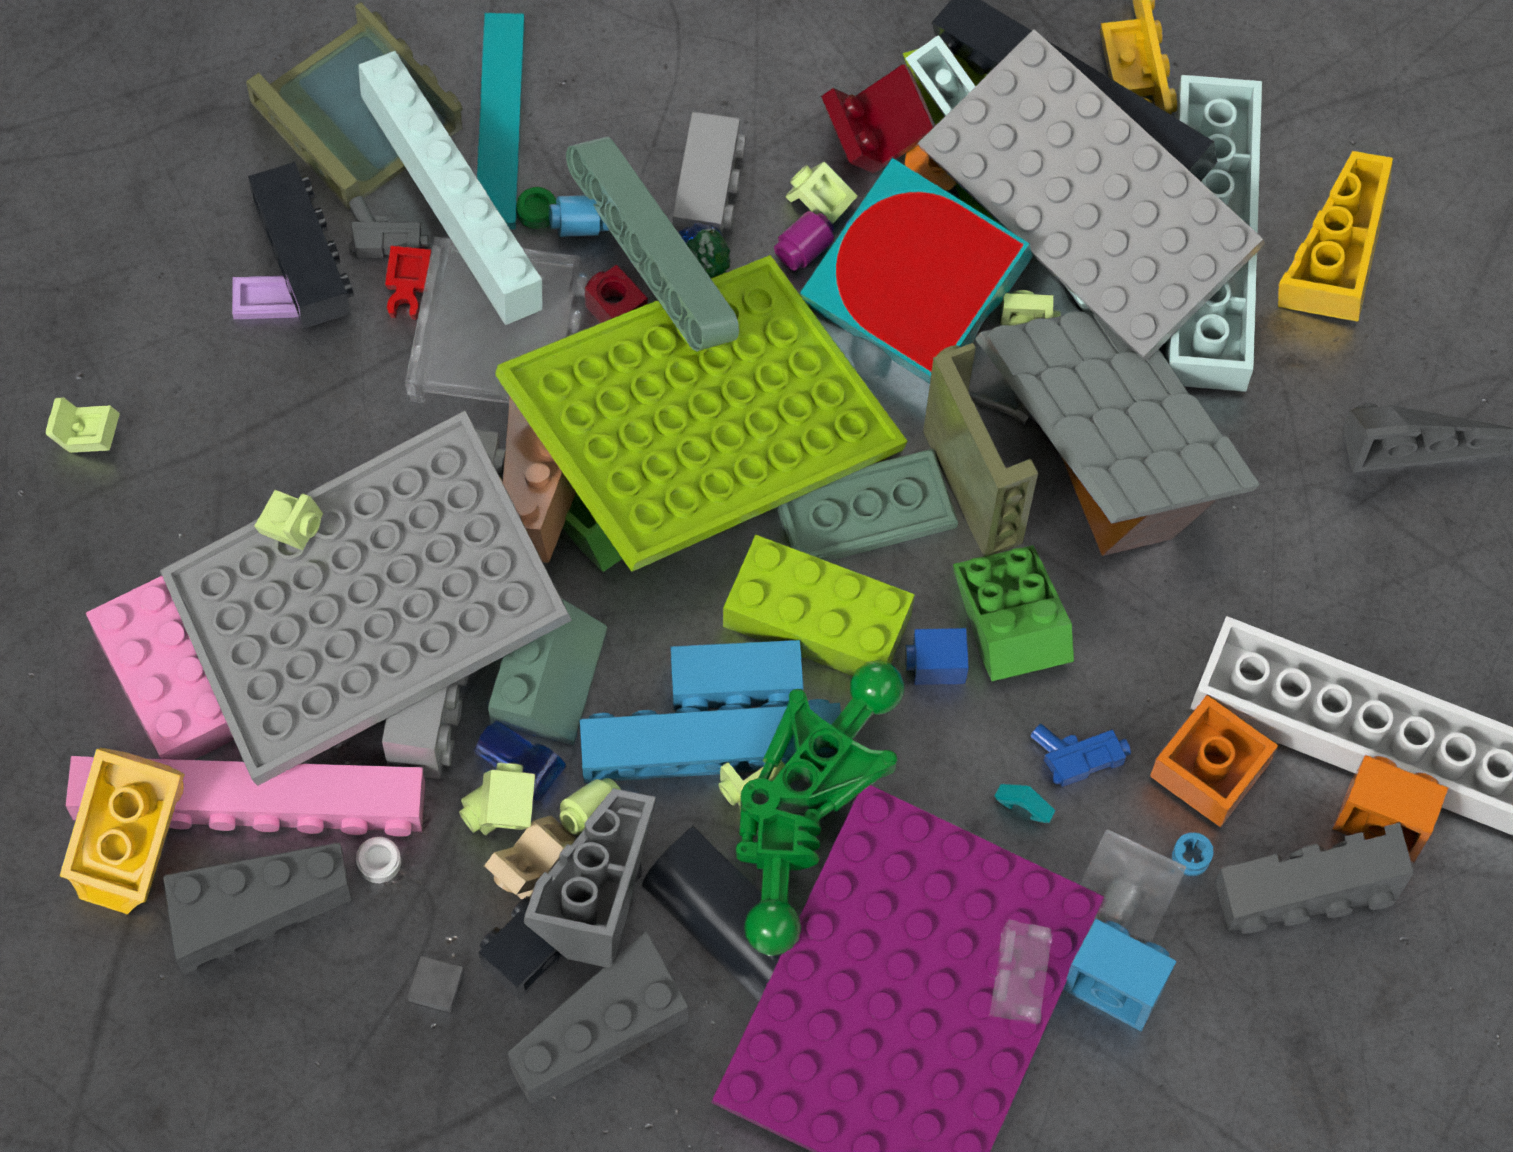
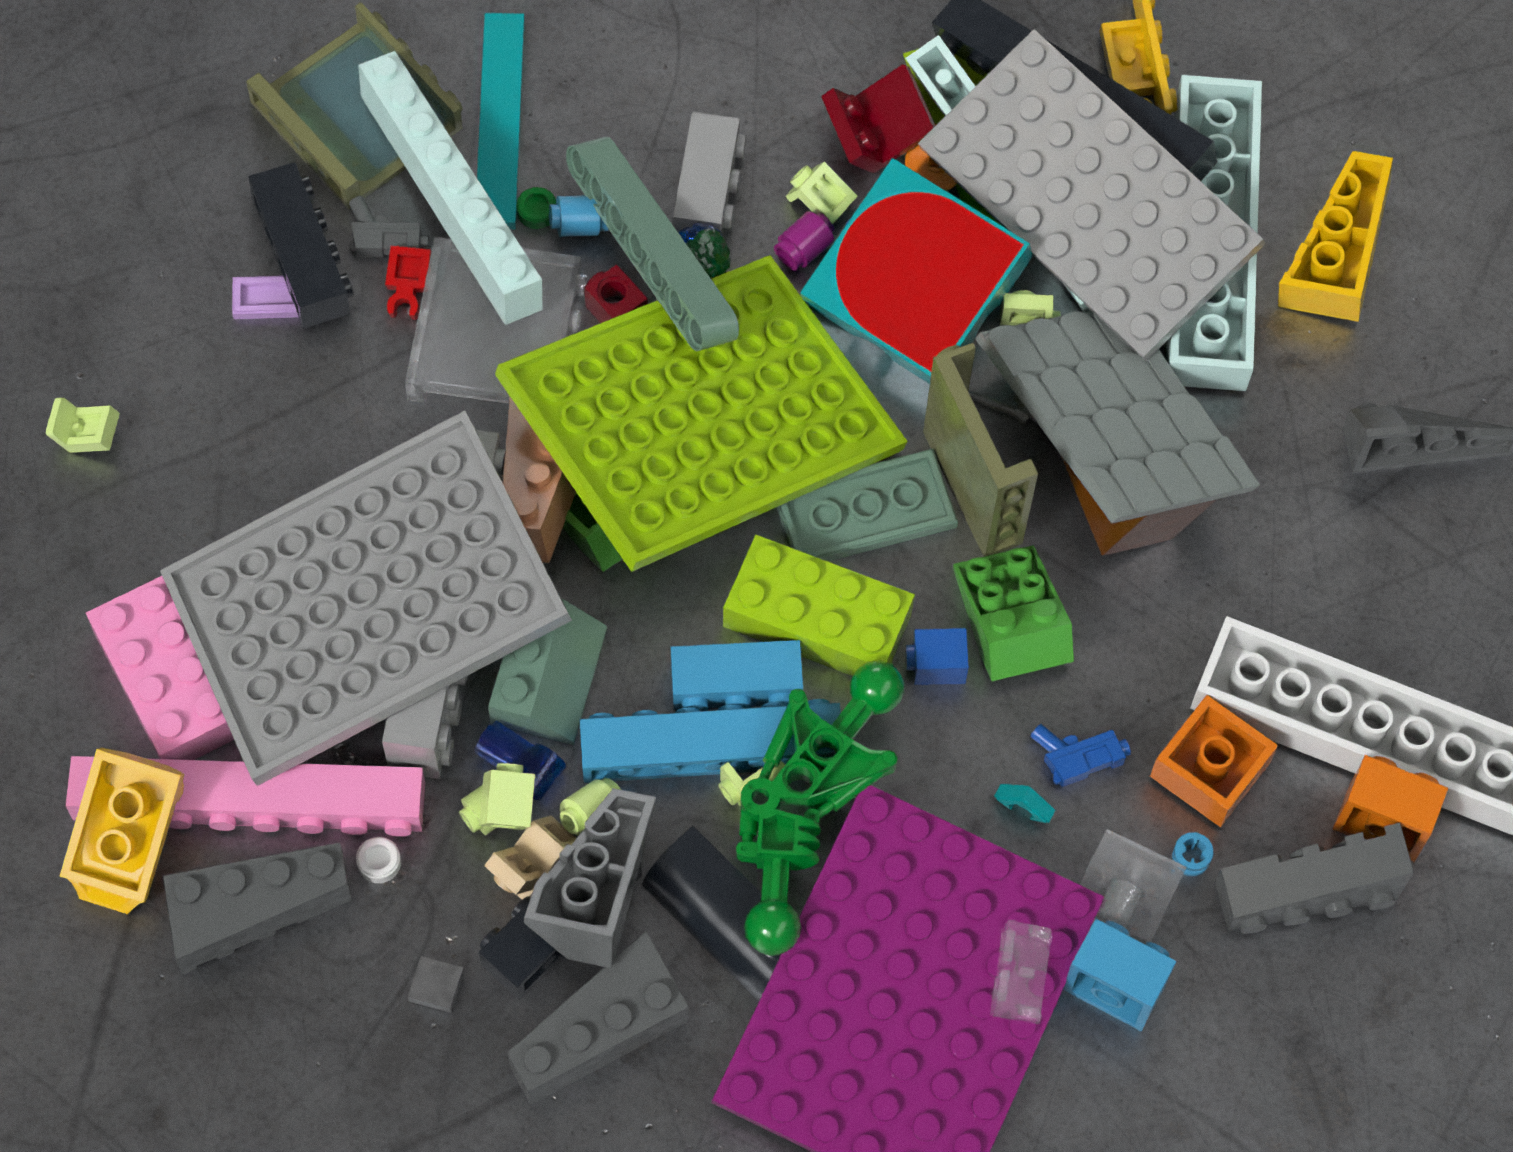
yellowish green bracket [254,490,323,550] -> none

